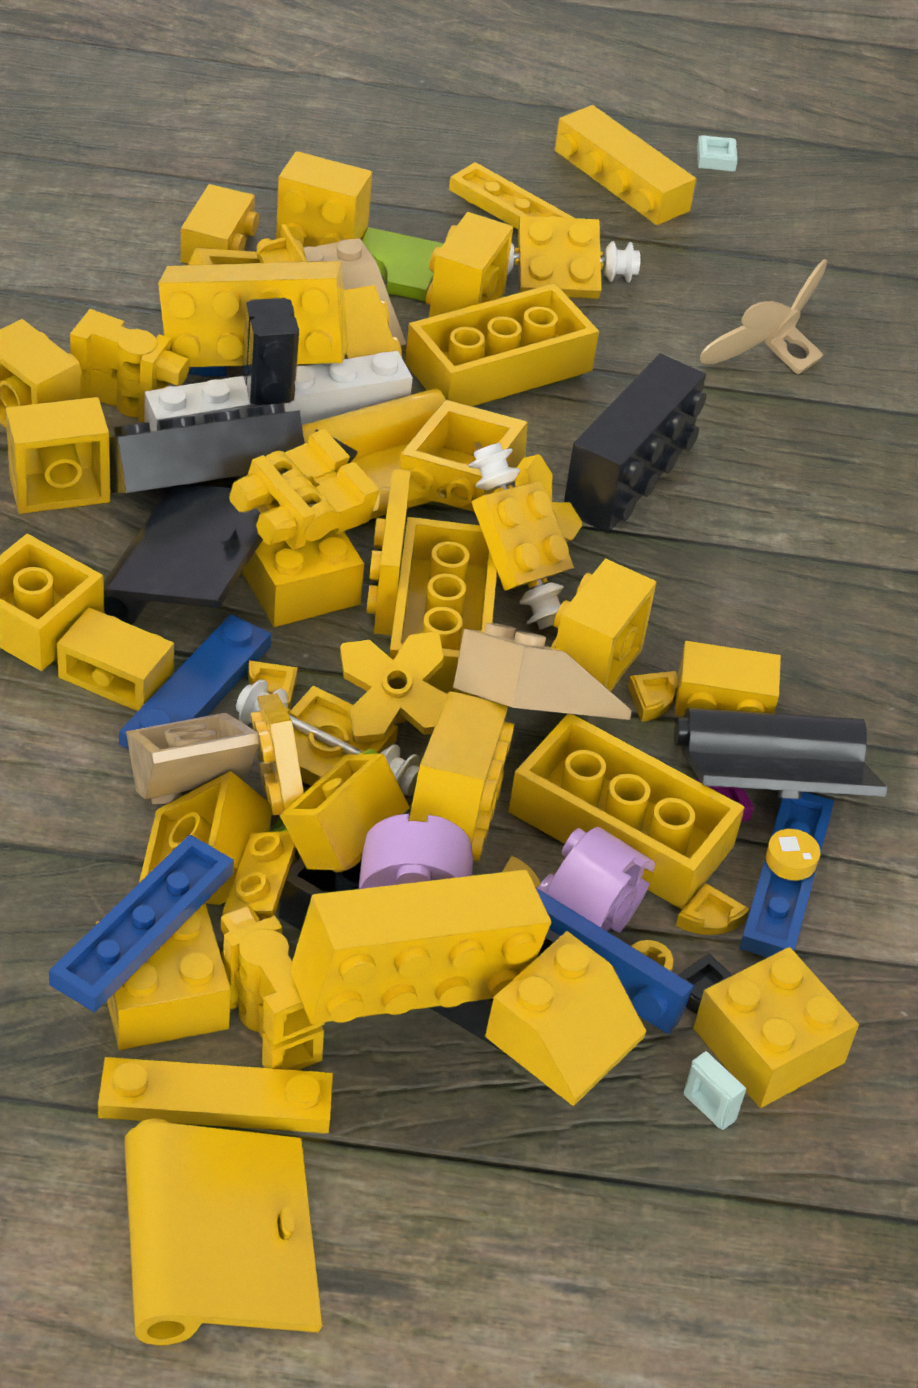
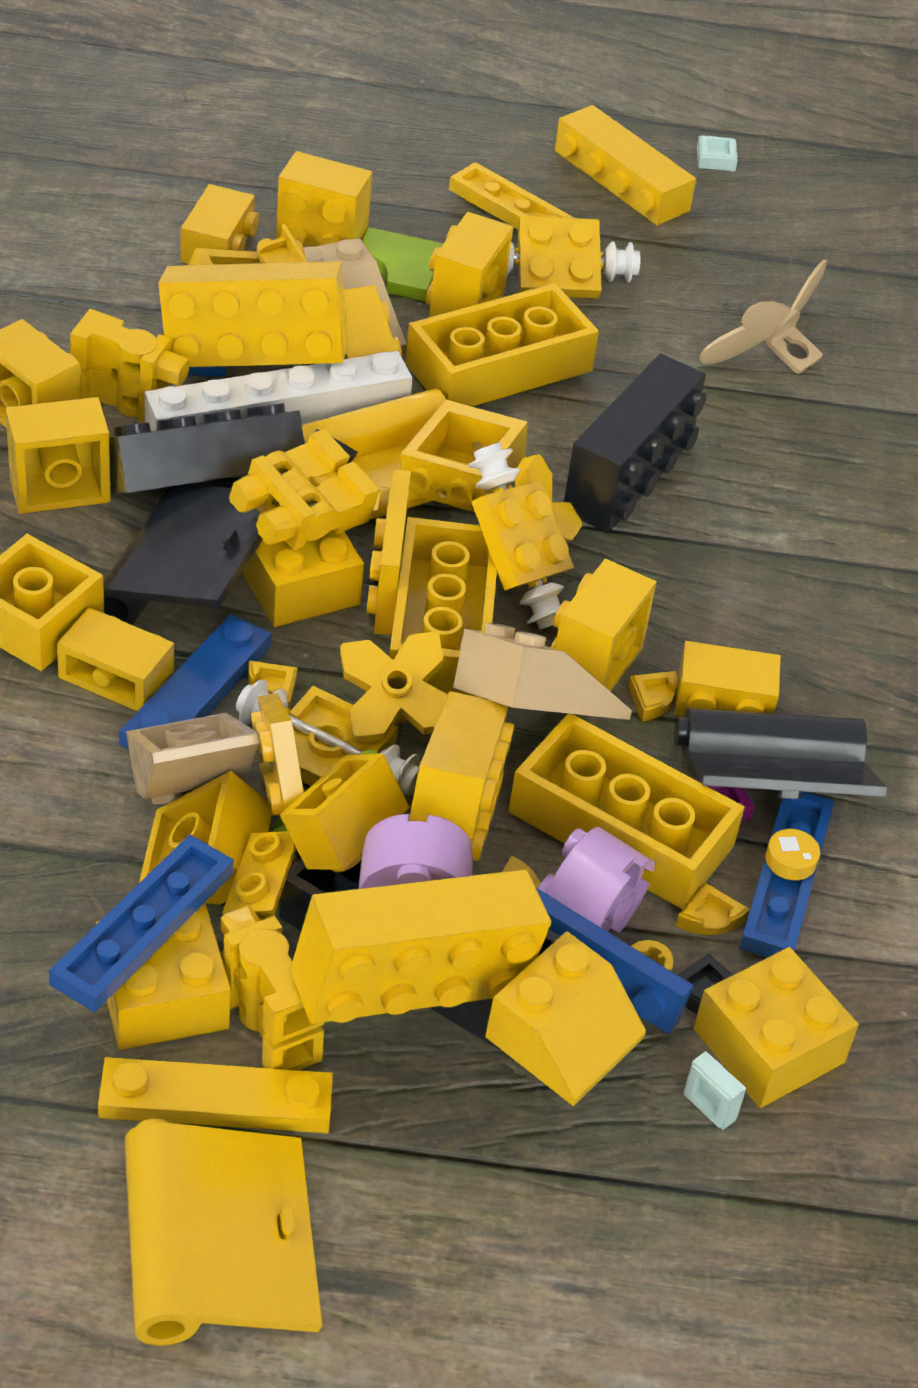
black brick [242,298,299,405] -> none

